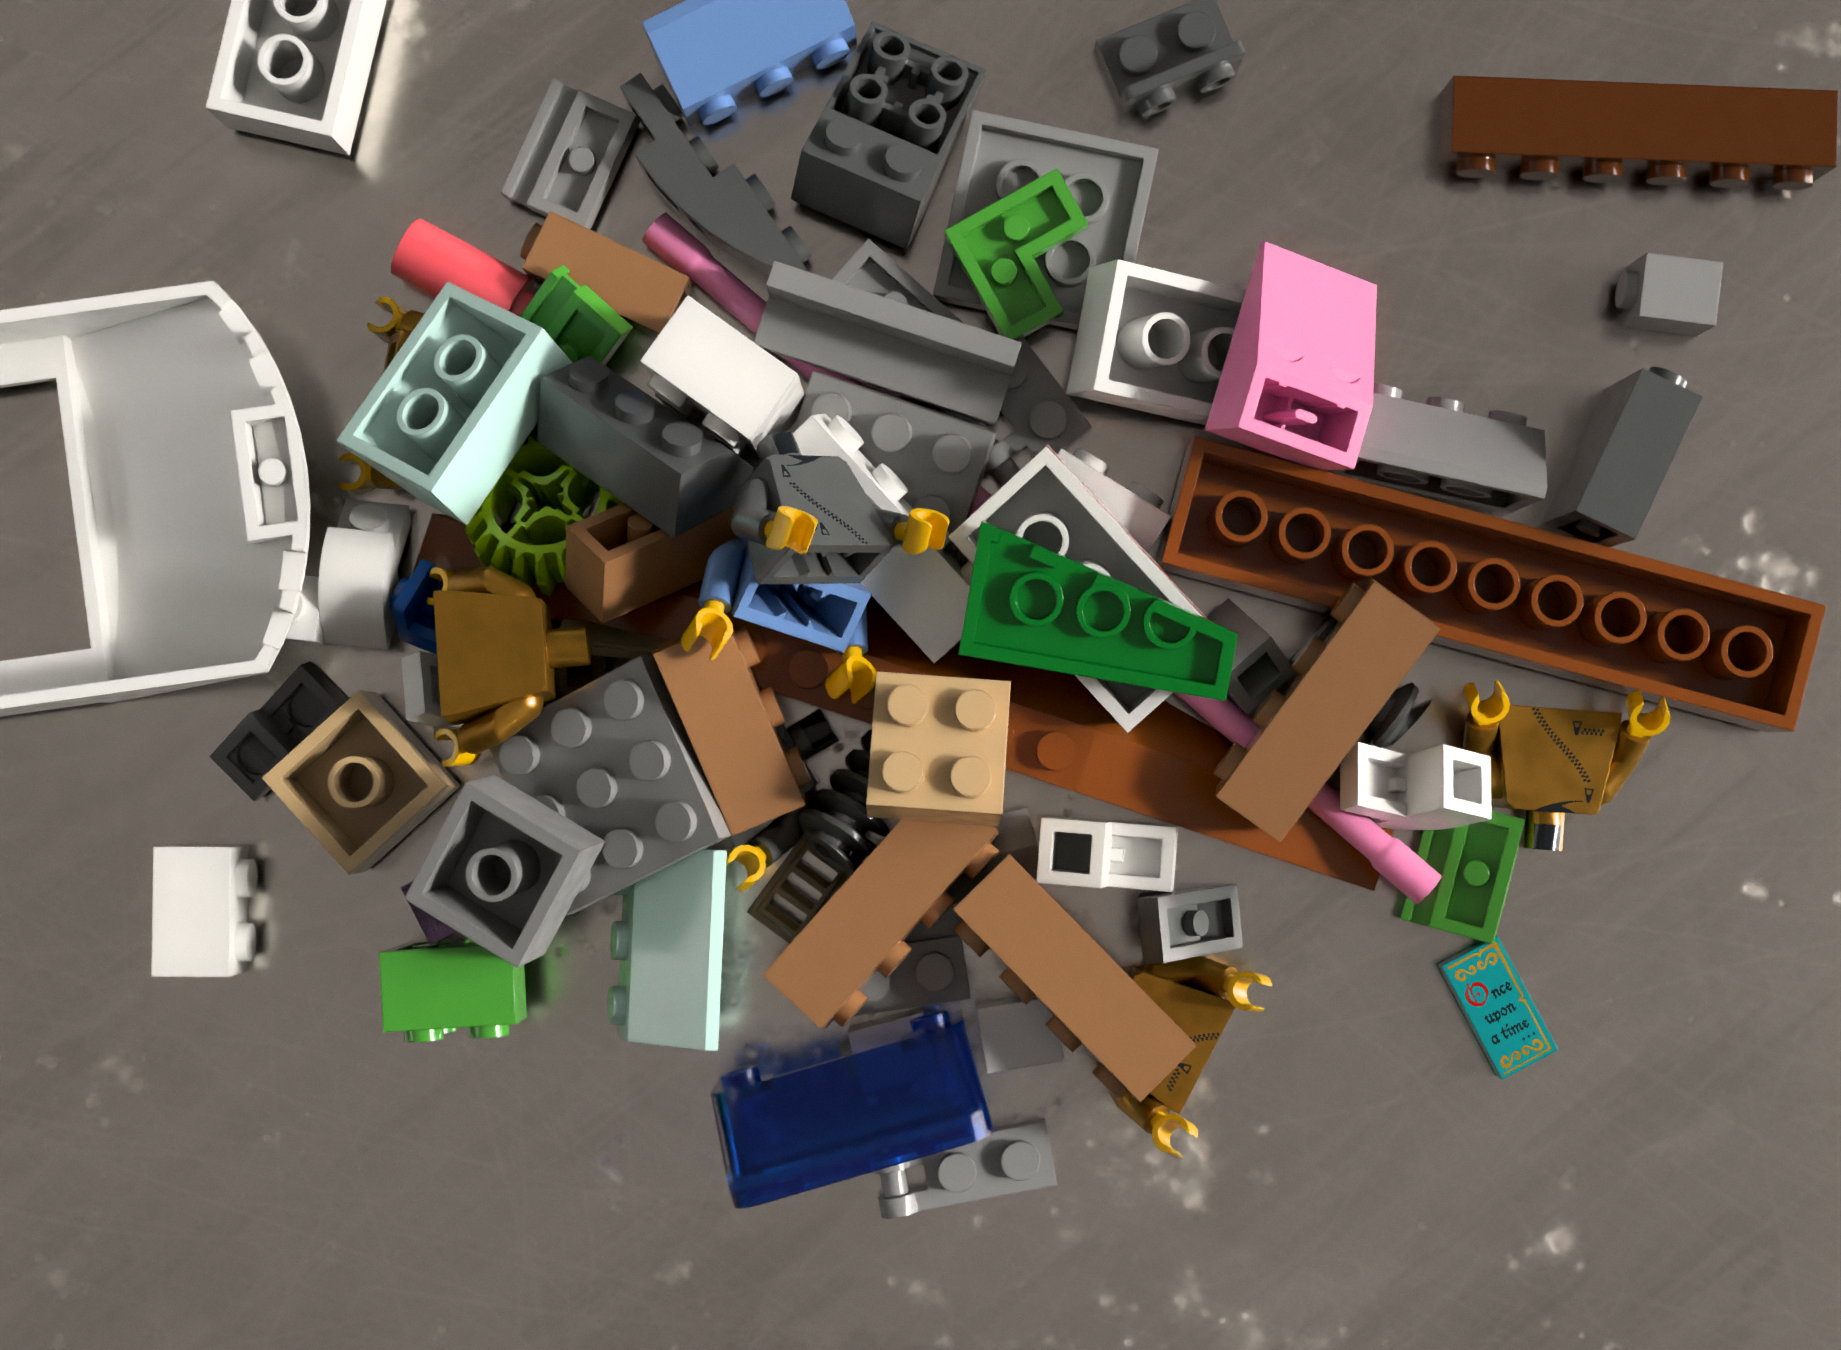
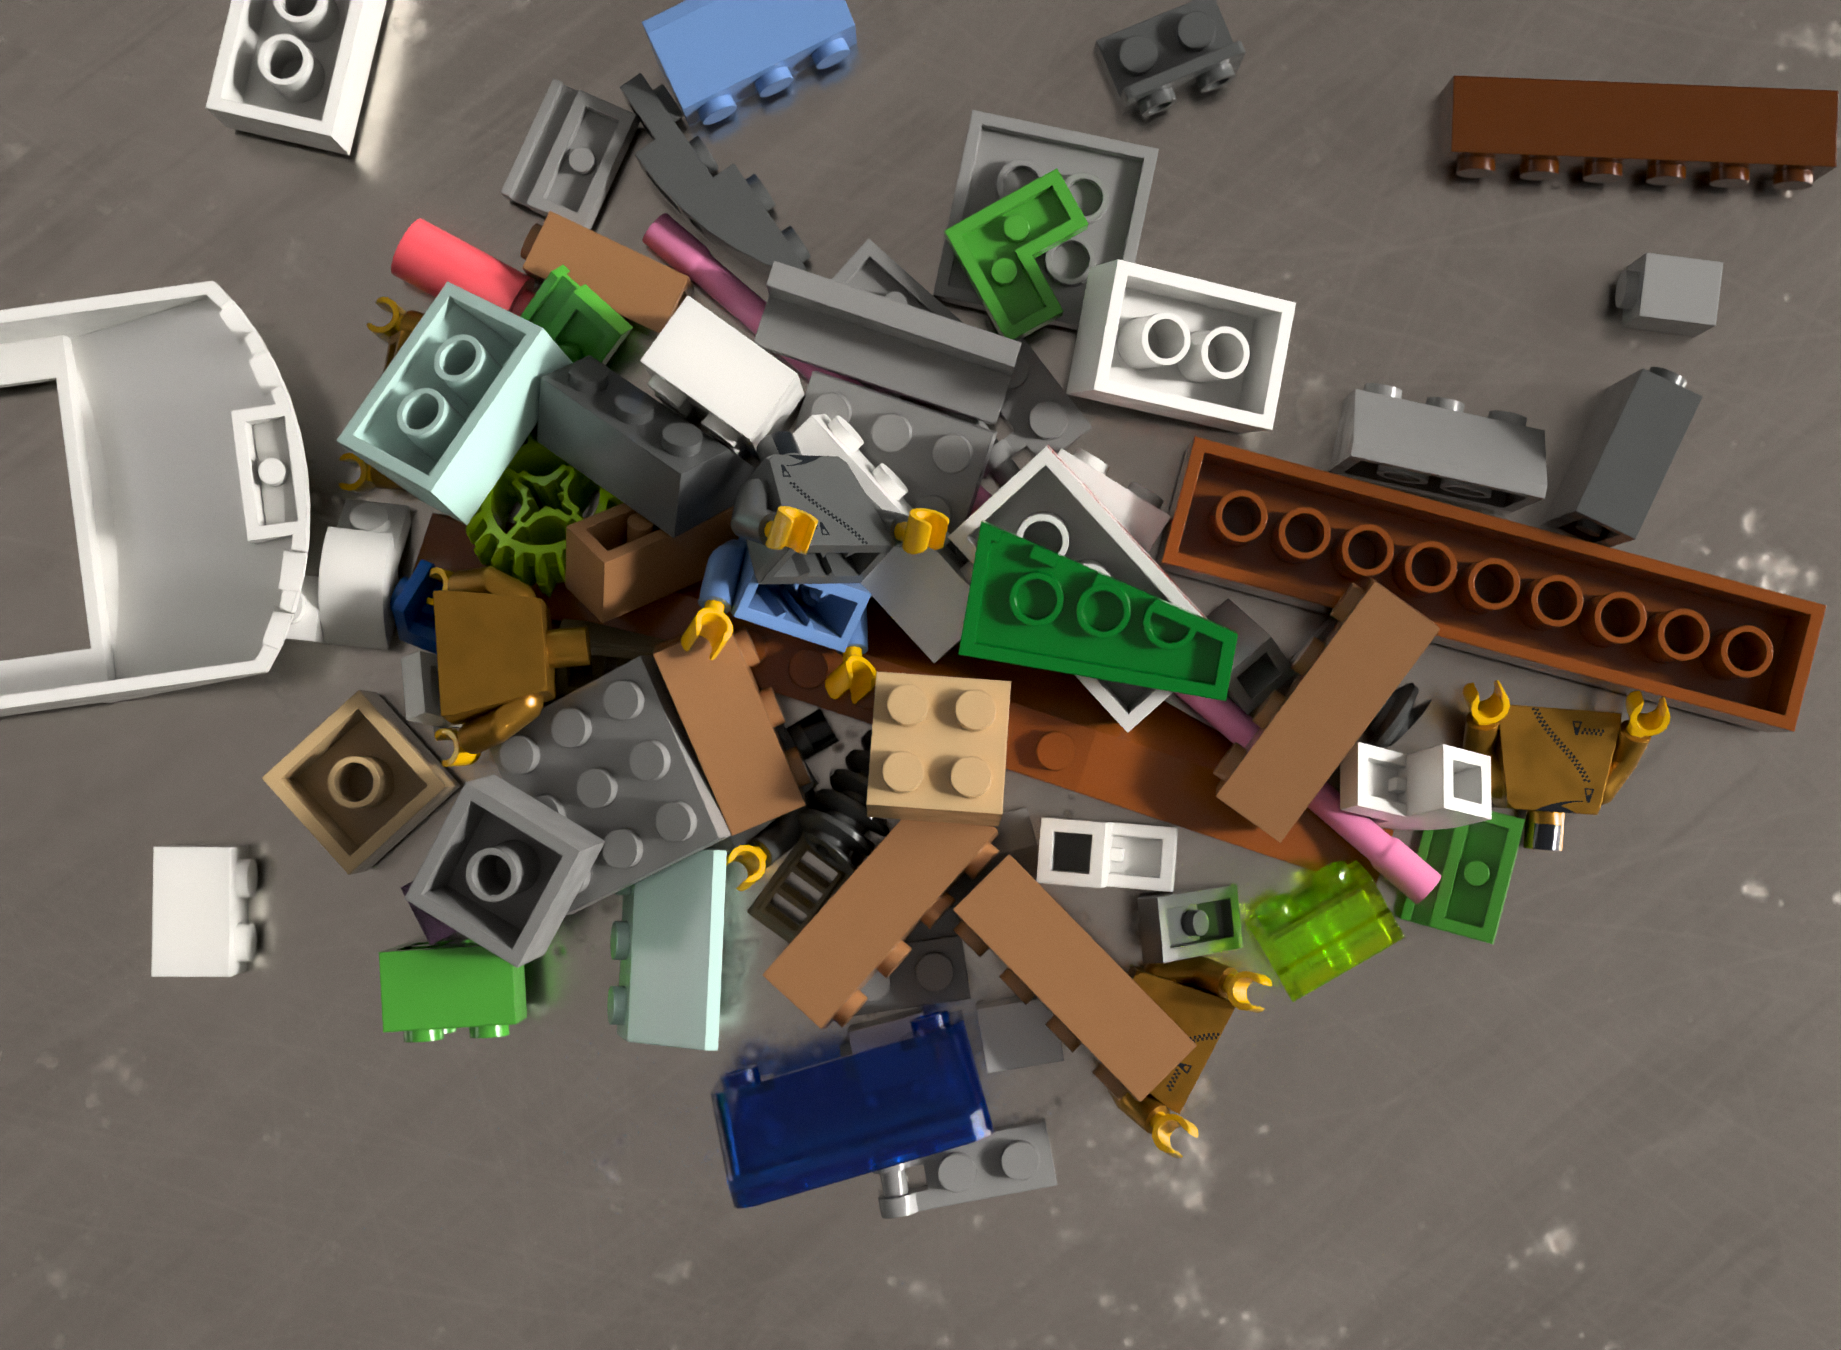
dark grey slope [209,661,348,801] -> none
dark grey slope [791,21,987,249] -> none
bright pink slope [1205,241,1377,471] -> none
teal tile [1437,936,1559,1080] -> none
none -> clear neon green brick [1246,860,1405,1002]

